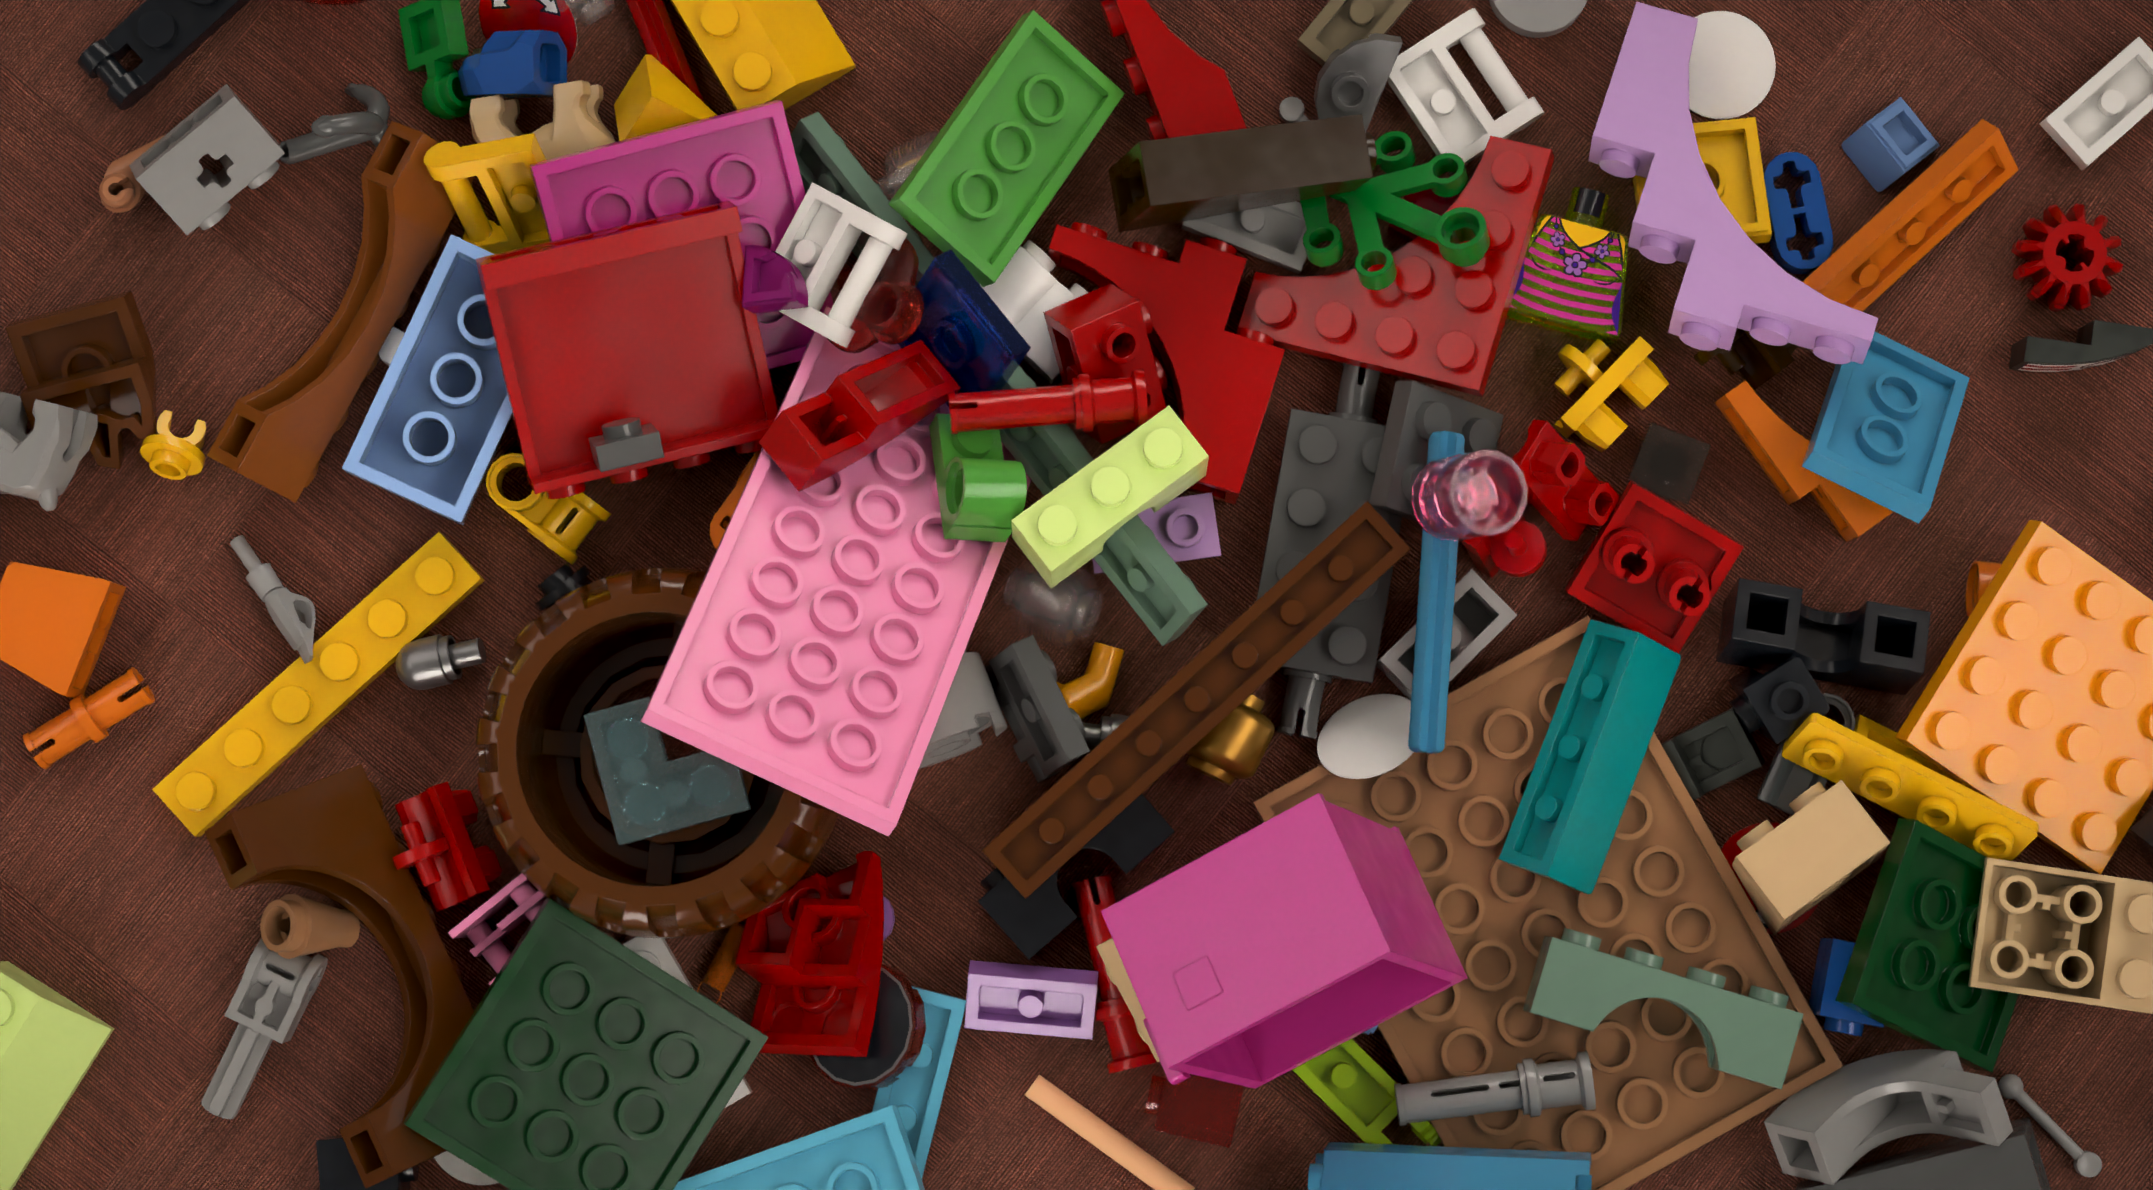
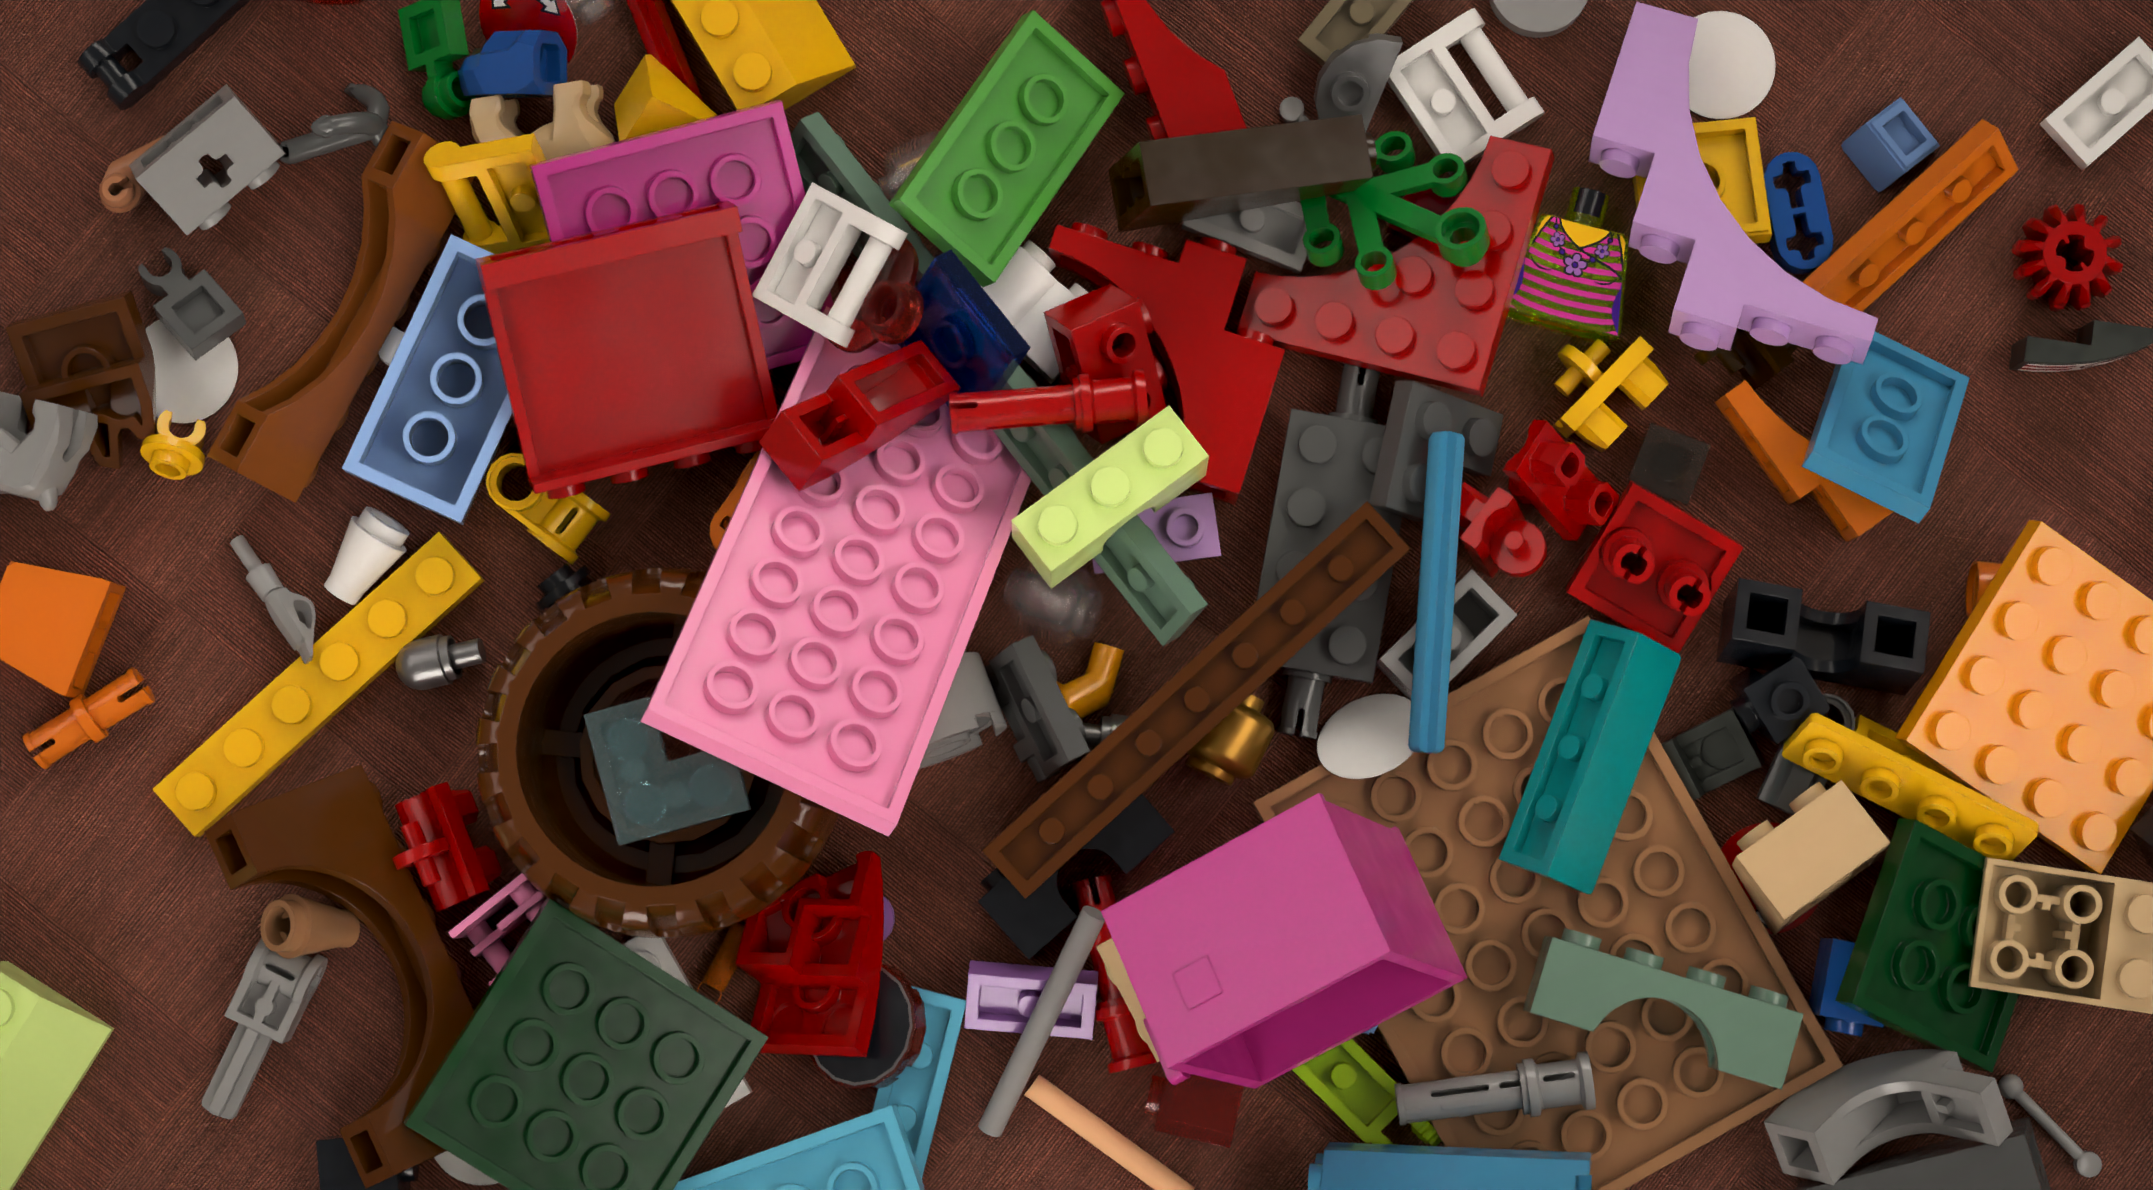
dark grey plate [588,417,665,472] -> none
magenta tile [742,245,808,314] -> none
bright green plate [929,413,1027,542] -> none
clear pink wheel [1411,449,1528,541] -> none
none -> dark grey plate [138,247,247,361]
none -> white sticker [145,320,238,423]
none -> white cone [324,506,410,605]
none -> light grey bar [978,906,1105,1137]

